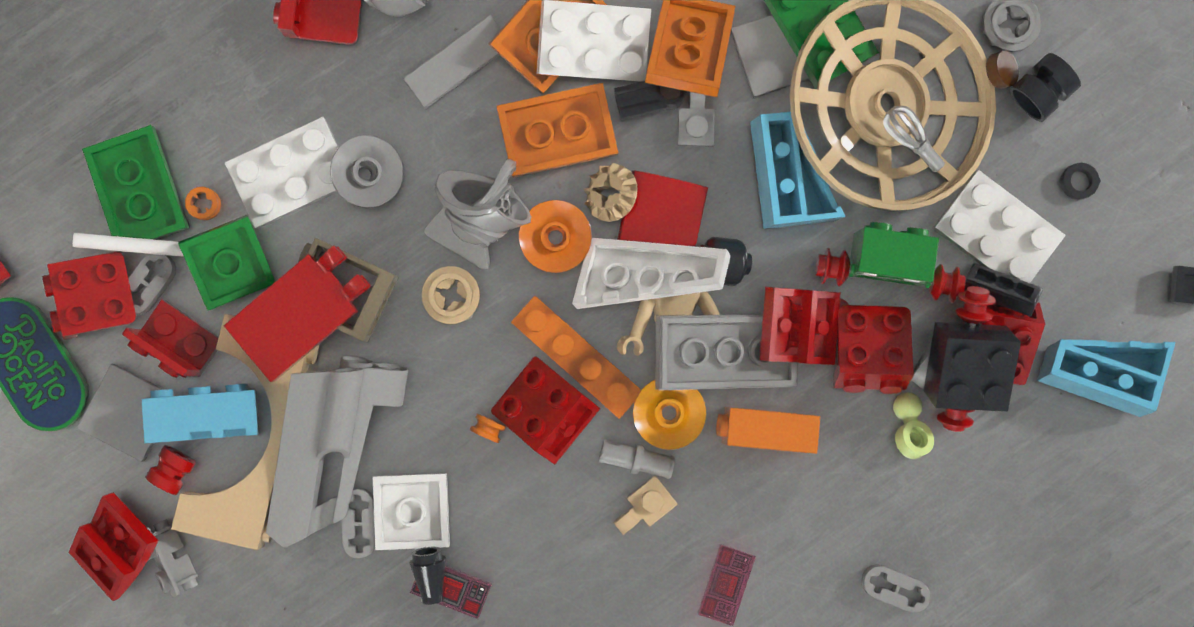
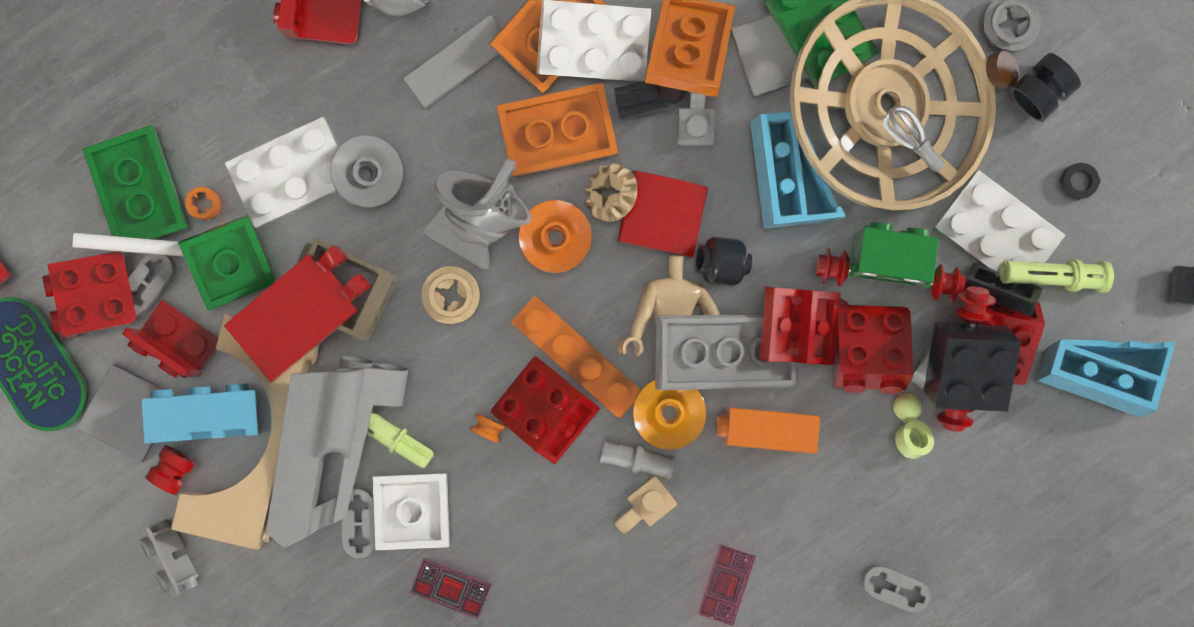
red slope [68,492,159,601] -> none
black cone [409,547,446,605] -> none
white wing [572,238,730,309] -> none
none -> yellowish green axle [367,411,434,468]
none -> yellowish green pin [1000,259,1114,294]

